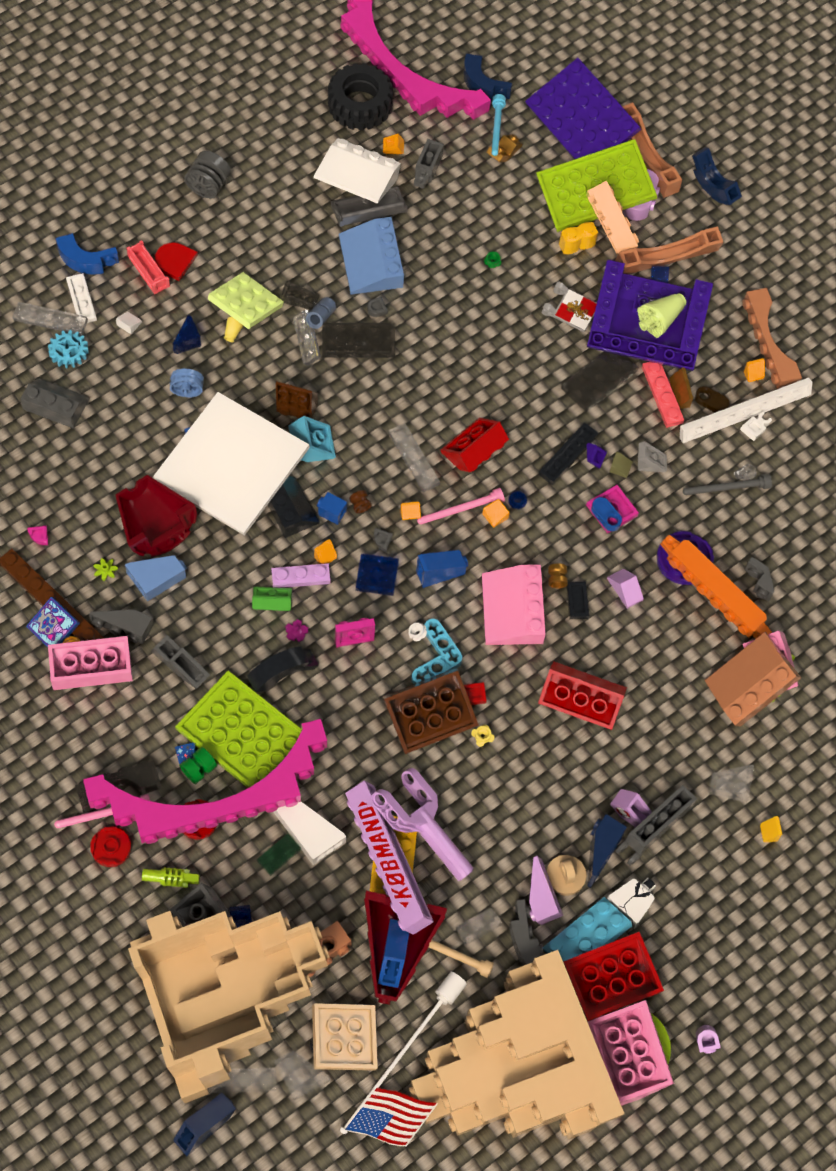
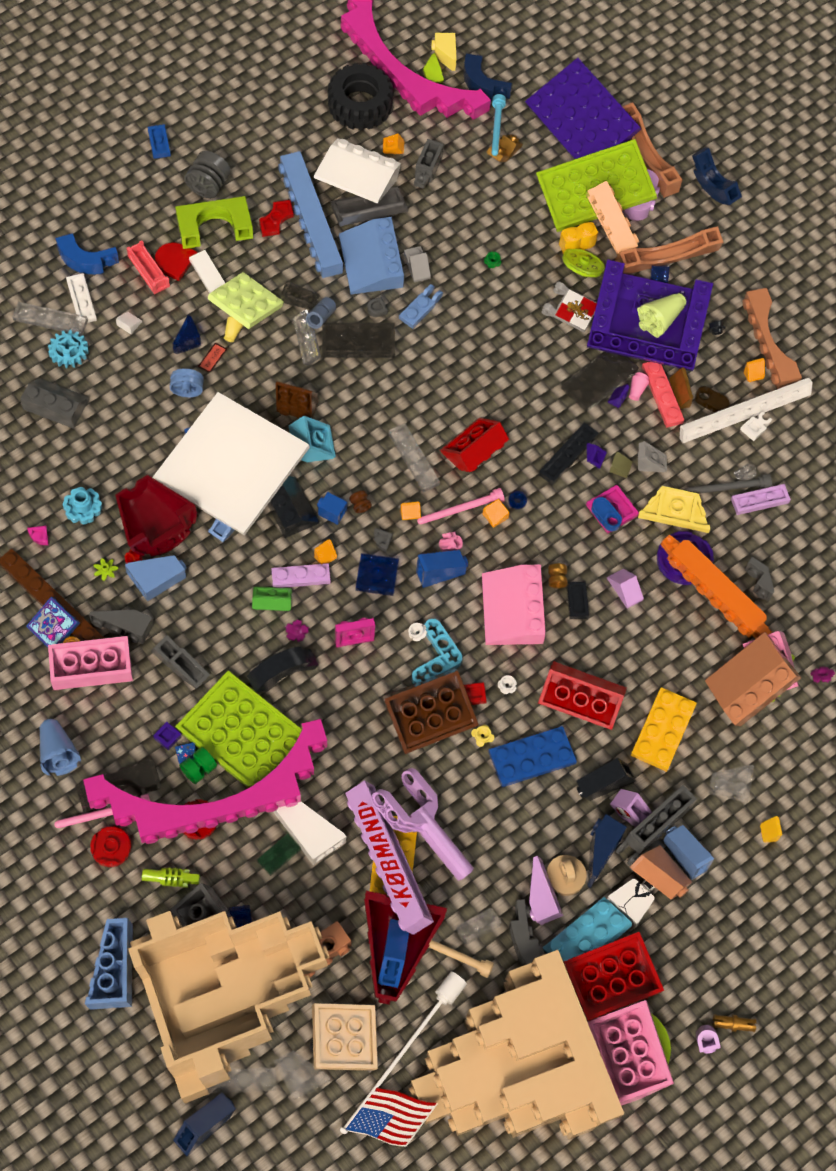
none -> medium blue cone [40,719,81,776]
none -> medium azure plant [63,487,102,524]
none -> medium blue wedge [85,918,133,1010]
none -> red plate [125,550,142,564]
none -> blue plate [148,124,171,159]
none -> dark purple plate [153,722,182,751]
none -> lime arch [175,196,253,249]
none -> white tile [189,250,225,293]
none -> clear red sticker [198,343,227,373]
none -> medium blue slope [208,519,234,542]
none -> red tile [259,200,294,237]
none -> medium blue brick [278,151,343,278]
none -> medium blue hinge [399,284,443,329]
none -> light grey slope [404,246,431,282]
none -> lime slope [423,53,444,83]
none -> light yellow slope [431,33,456,71]
none -> bright pink gear [439,532,463,552]
none -> blue plate [488,726,577,787]
none -> white plate [498,675,517,694]
none -> lime shield [562,249,605,277]
none -> black slope [576,758,636,801]
none -> dark purple slope [608,384,630,408]
none -> bright pink cone [629,372,649,401]
none -> nougat slope [630,845,692,899]
none -> yellow plate [631,687,697,772]
none -> light yellow wing [638,486,710,533]
none -> medium blue slope [663,825,714,880]
none -> black plate [708,321,726,335]
none -> pearl gold pin [712,1014,756,1032]
none -> lavender plate [731,484,791,515]
none -> magenta plant [811,666,835,683]

